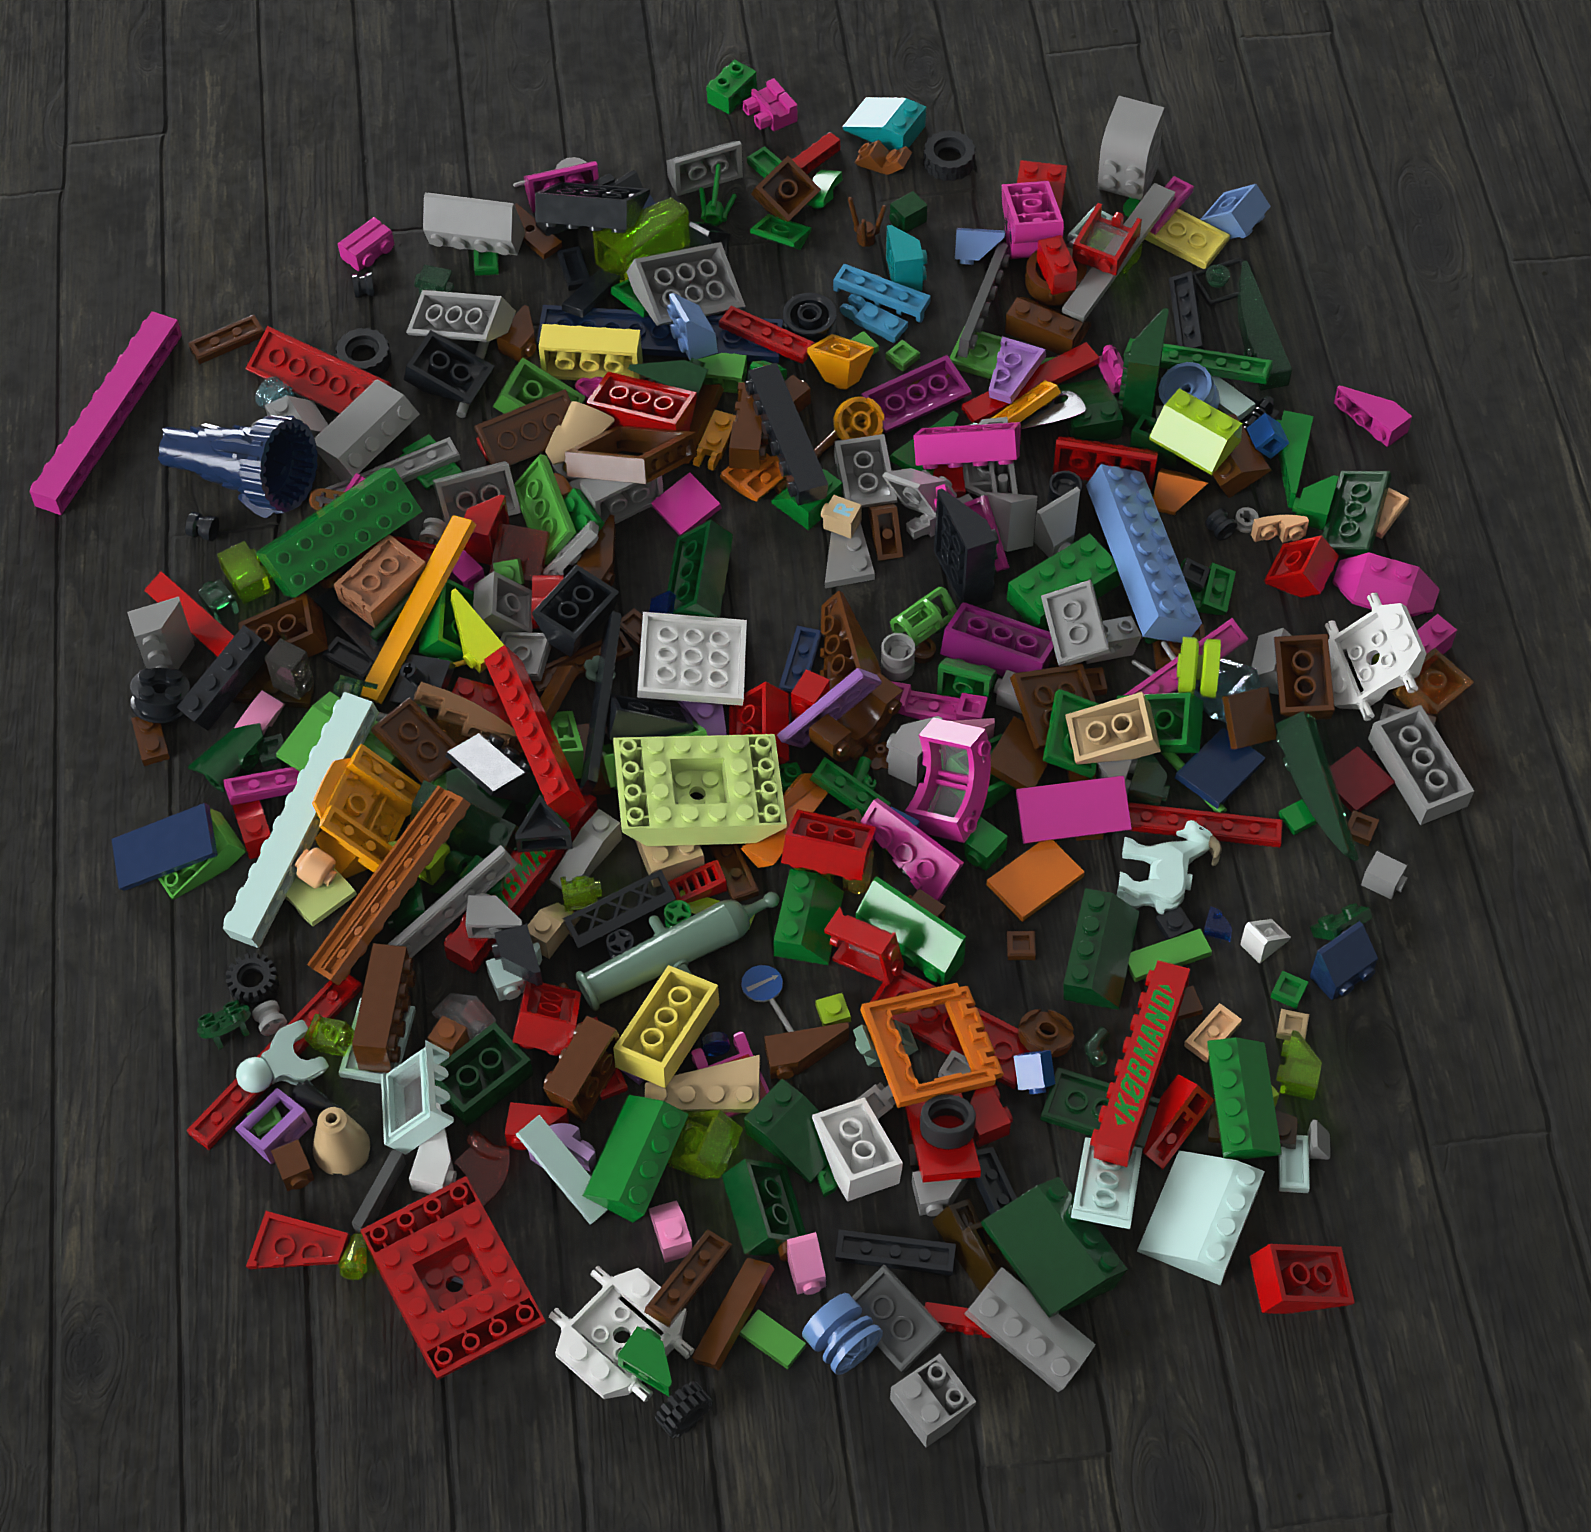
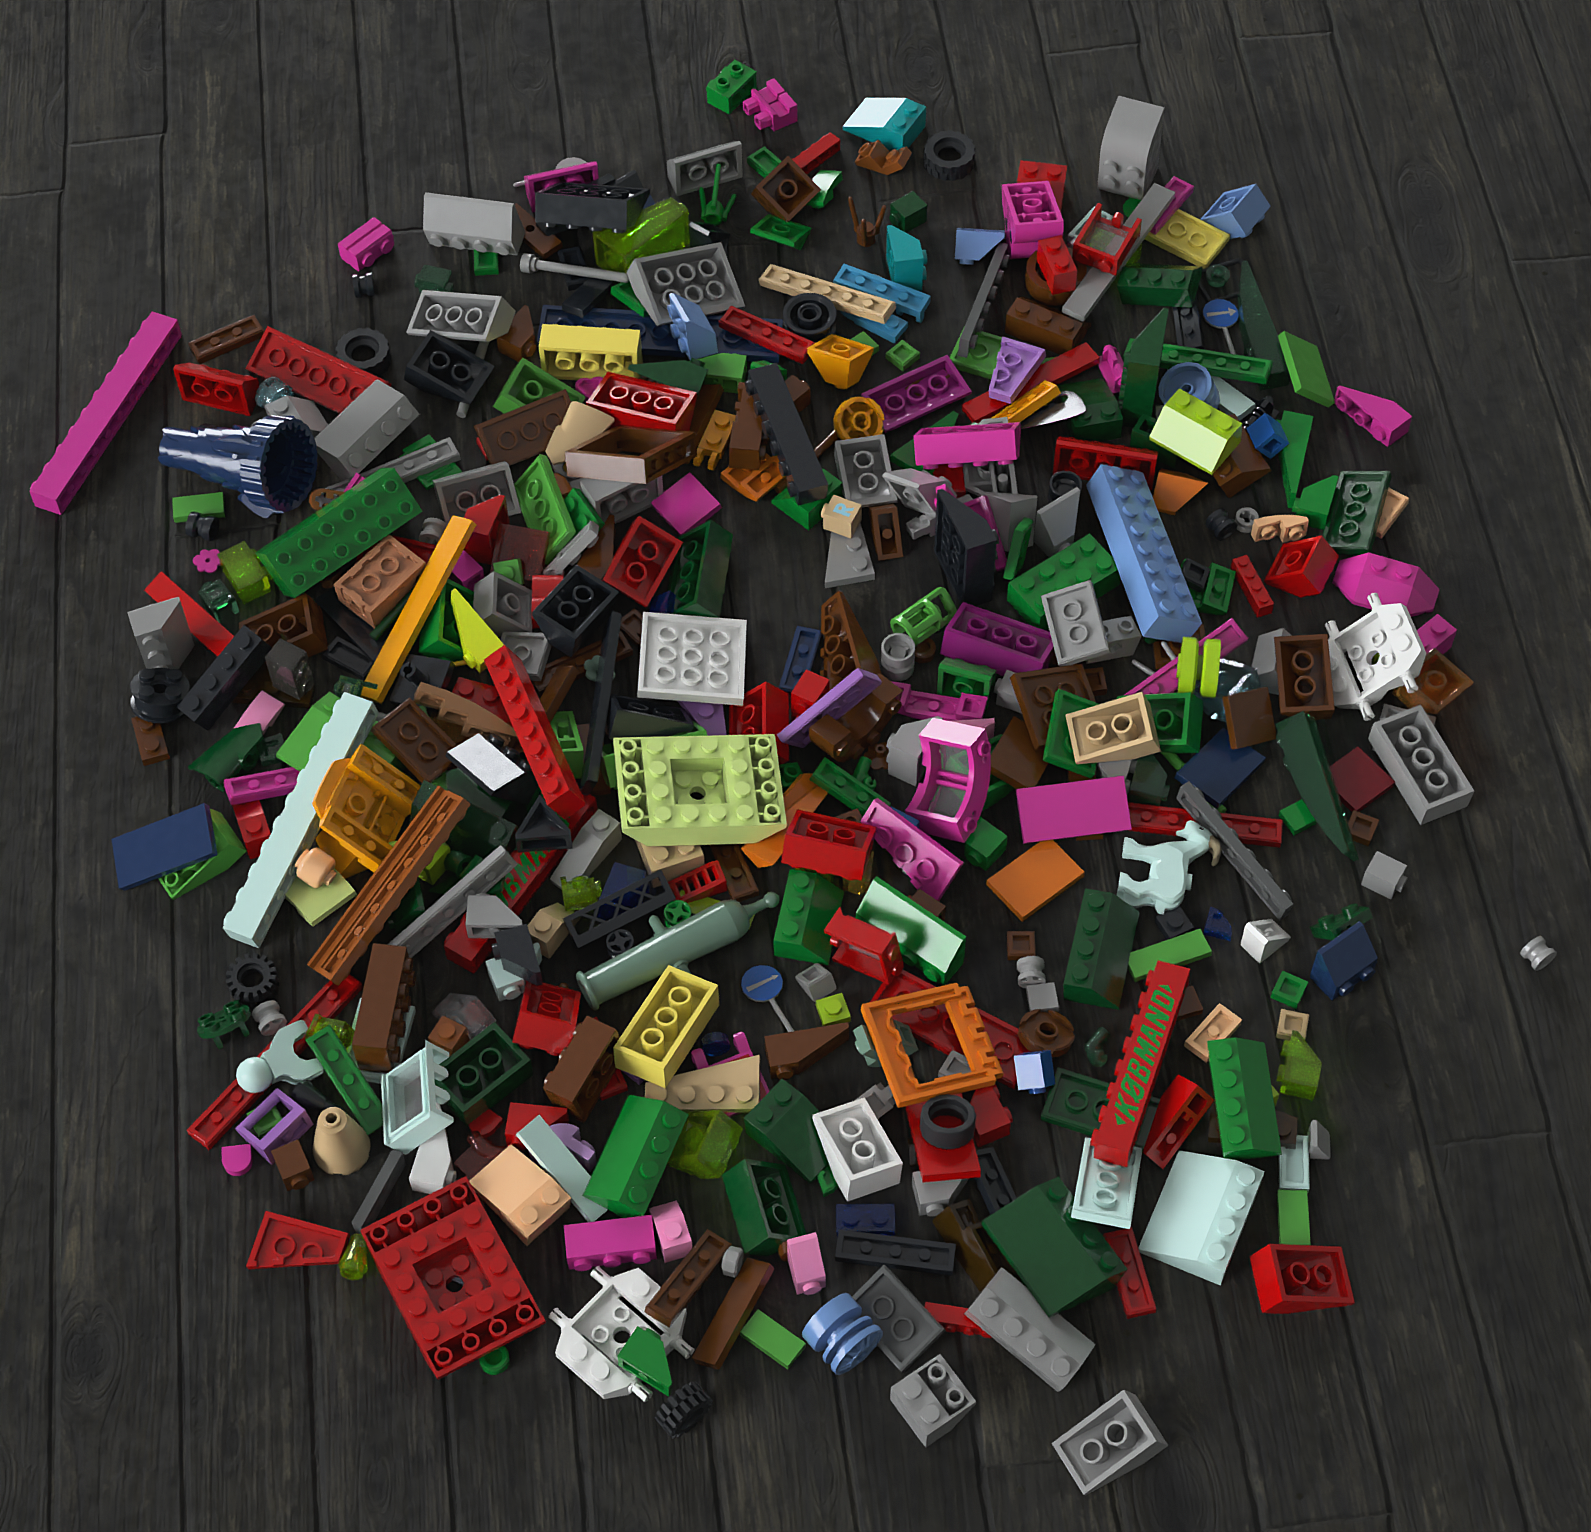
none -> red slope [173,362,262,416]
none -> bright green tile [173,492,225,523]
none -> dark pink plant [193,549,223,573]
none -> dark pink tile [222,1144,253,1176]
none -> green tile [306,1024,383,1136]
none -> red tile [469,1109,503,1138]
none -> light nougat slope [469,1144,571,1246]
none -> green tile [479,1345,510,1375]
none -> light grey piece [520,253,629,283]
none -> dark pink brick [564,1215,657,1271]
none -> clear blue slope [597,862,650,921]
none -> red slope [602,516,683,607]
none -> light grey tile [721,1246,744,1278]
none -> tan tile [759,264,896,324]
none -> light grey slope [795,963,836,1002]
none -> clear blue plate [836,1204,895,1236]
none -> green tile [1003,517,1034,580]
none -> light grey wheel [1016,956,1046,988]
none -> light grey tile [1026,982,1059,1012]
none -> light grey slope [1052,1390,1168,1495]
none -> red tile [1103,1228,1156,1319]
none -> dark green slope [1117,263,1203,308]
none -> dark grey plate [1176,781,1293,921]
none -> blue piece [1203,299,1239,355]
none -> red piece [1230,555,1274,618]
none -> bright green tile [1276,1190,1311,1245]
none -> bright green tile [1278,331,1335,407]
none -> light grey wheel [1520,936,1557,971]

